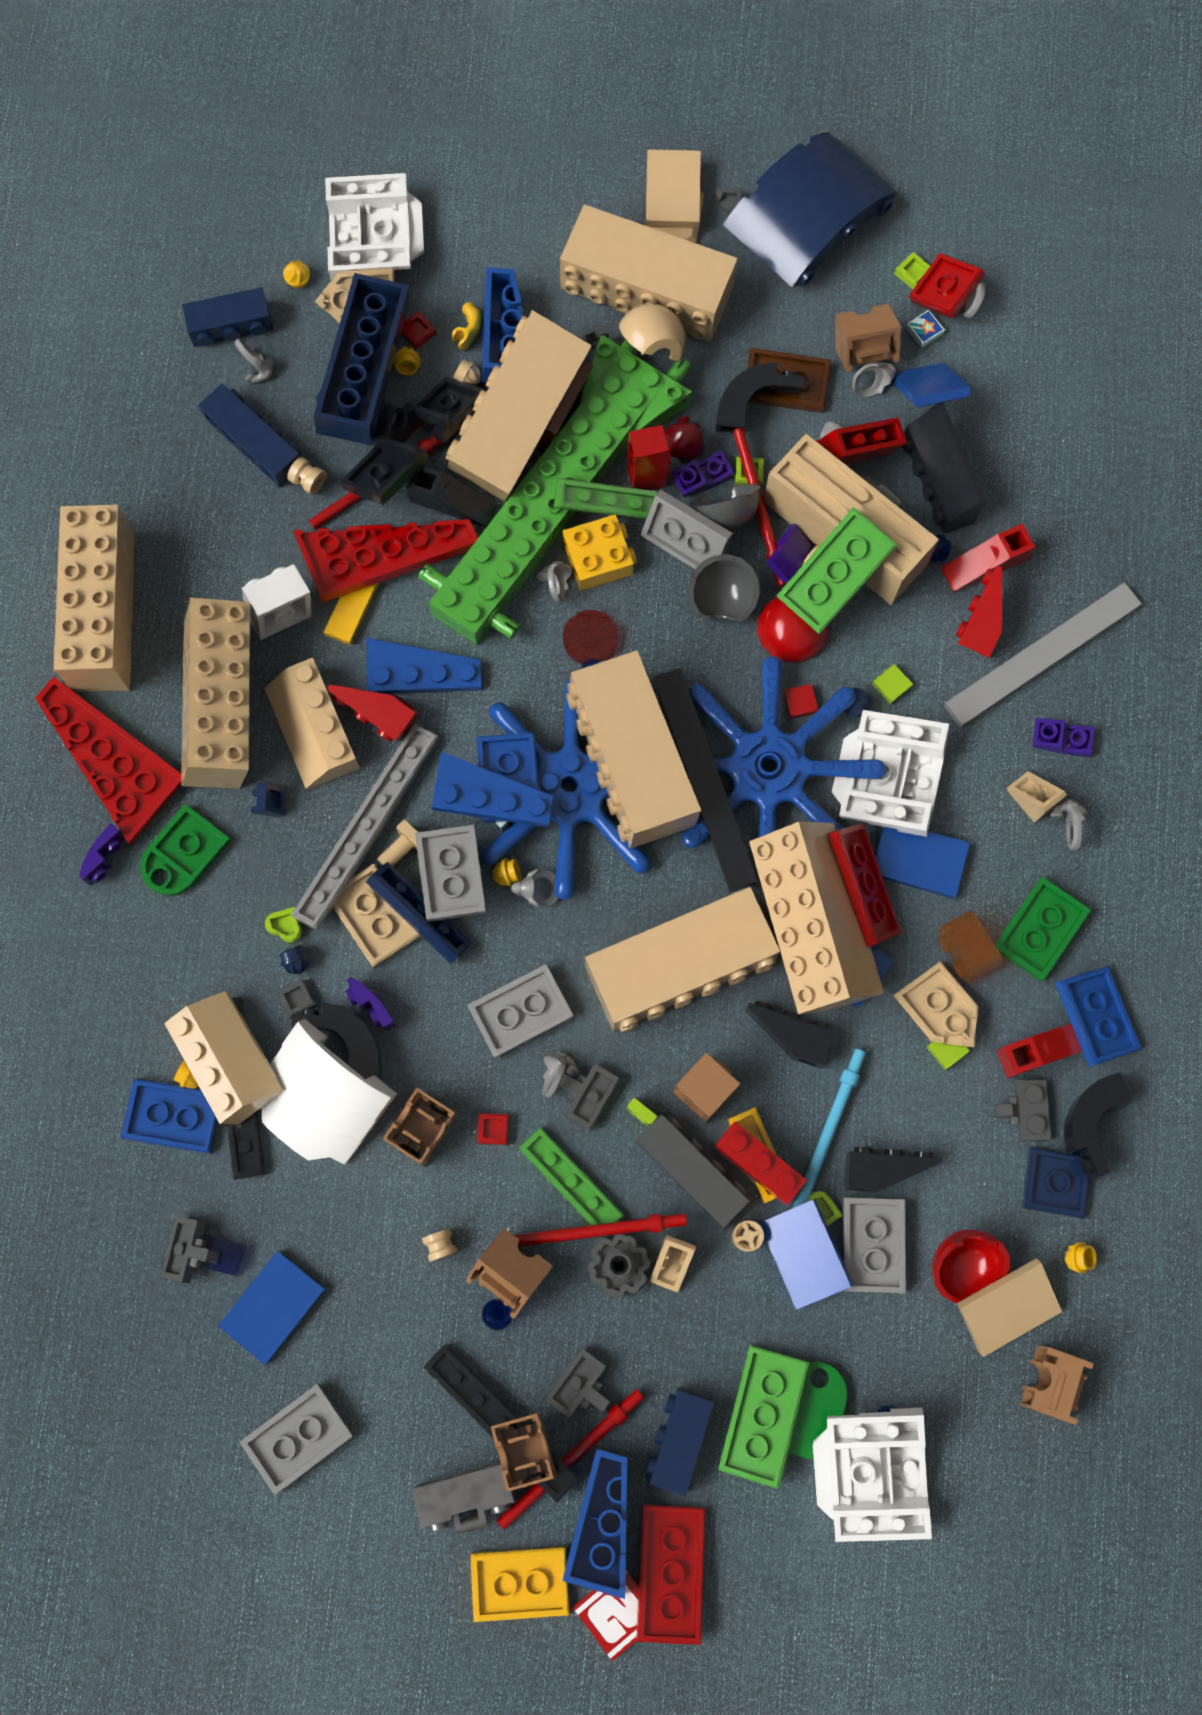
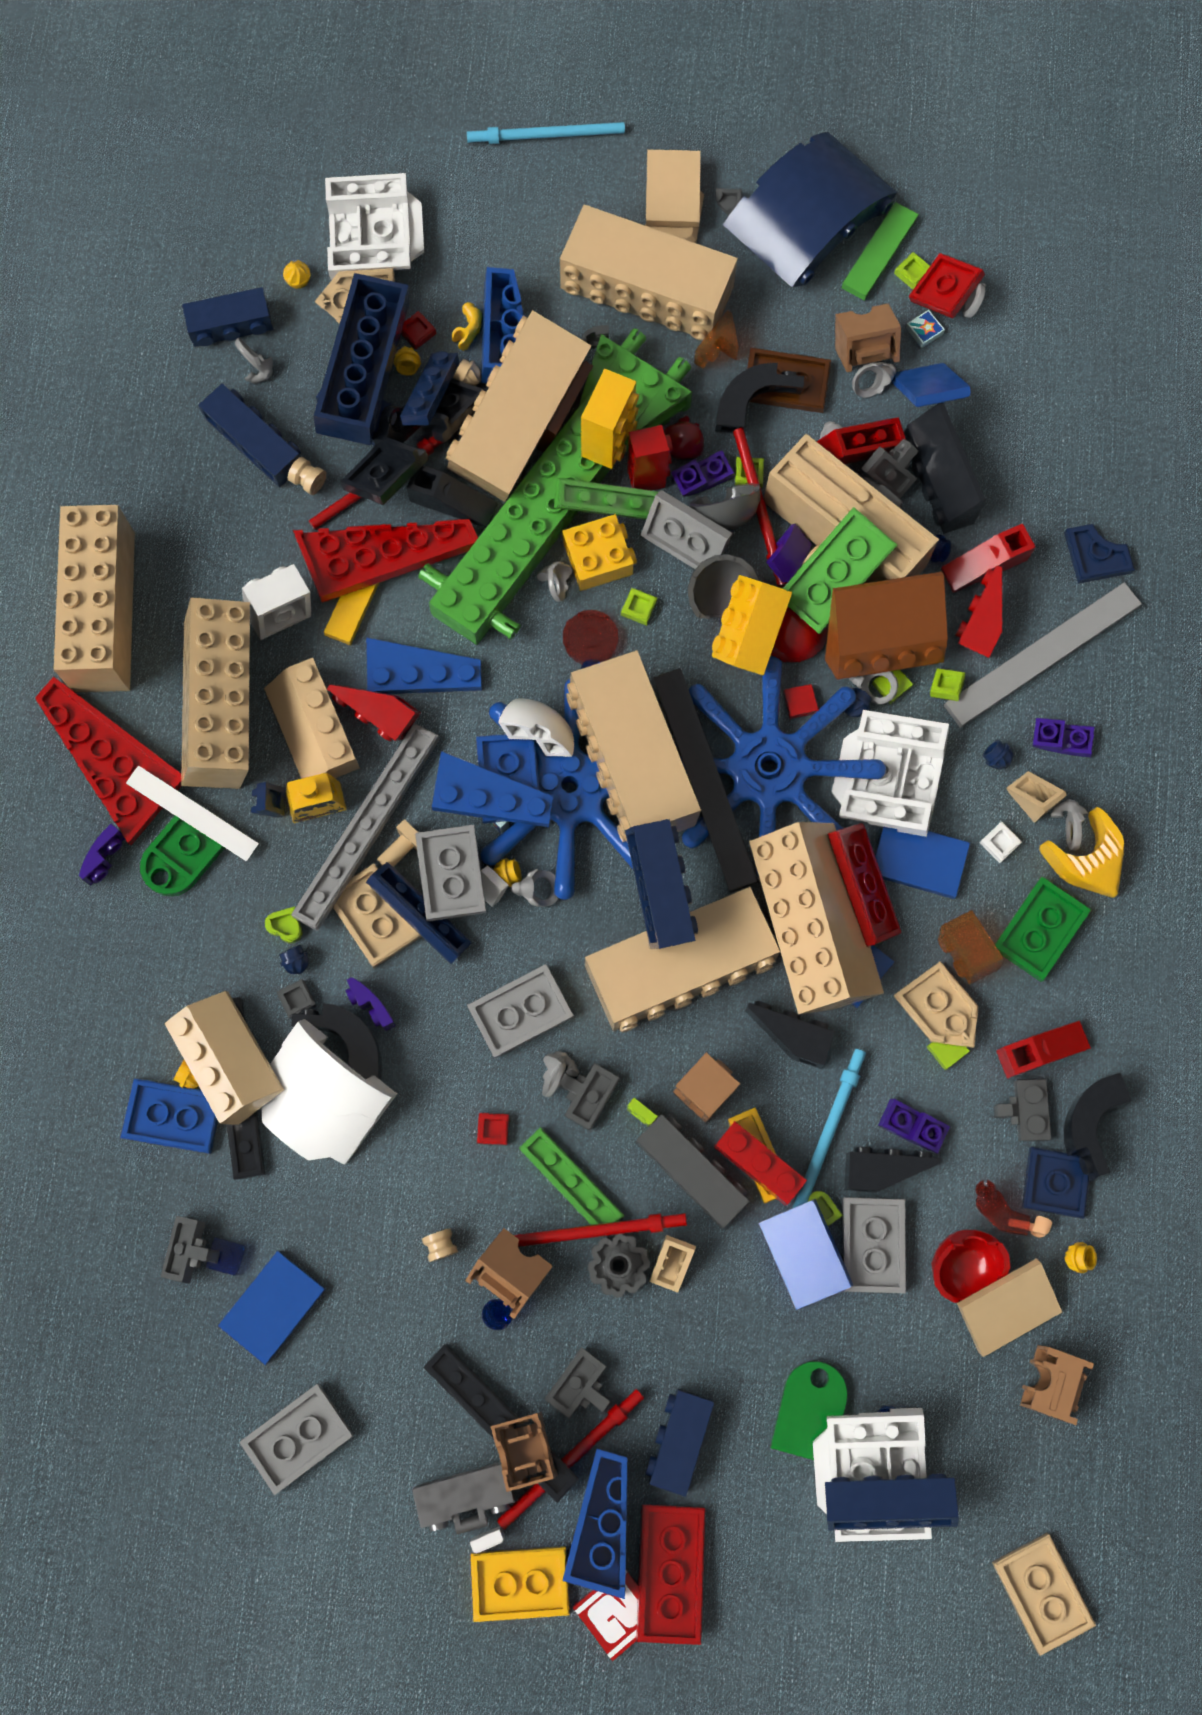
medium nougat piece [383,1088,458,1167] -> none
tan cylinder [619,304,686,361] -> none
bright green tile [718,1345,811,1489] -> none
tan wheel [732,1220,764,1252] -> none
blue tile [1055,966,1142,1067] -> none
none -> white sticker [126,766,259,861]
none -> yellow torso [286,773,347,823]
none -> dark blue plate [400,351,460,425]
none -> medium azure bar [467,122,625,144]
none -> white tile [470,1526,505,1554]
none -> white tile [481,866,509,907]
none -> white brick [498,698,574,757]
none -> yellow brick [581,368,639,469]
none -> lime tile [621,588,658,626]
none -> dark blue brick [625,819,698,949]
none -> clear orange slope [694,310,739,369]
none -> yellow brick [712,575,792,676]
none -> dark orange slope [825,572,948,680]
none -> dark blue brick [825,1474,959,1531]
none -> bright green tile [842,202,919,301]
none -> light grey piece [849,671,899,704]
none -> dark grey hinge [861,439,918,499]
none -> dark purple slope [878,1099,950,1154]
none -> lime tile [930,668,965,701]
none -> clear red arm [975,1180,1052,1238]
none -> white tile [979,822,1022,863]
none -> dark blue plate [982,740,1013,769]
none -> tan tile [992,1533,1096,1656]
none -> yellow animal [1039,807,1124,898]
none -> dark blue tile [1064,524,1135,584]

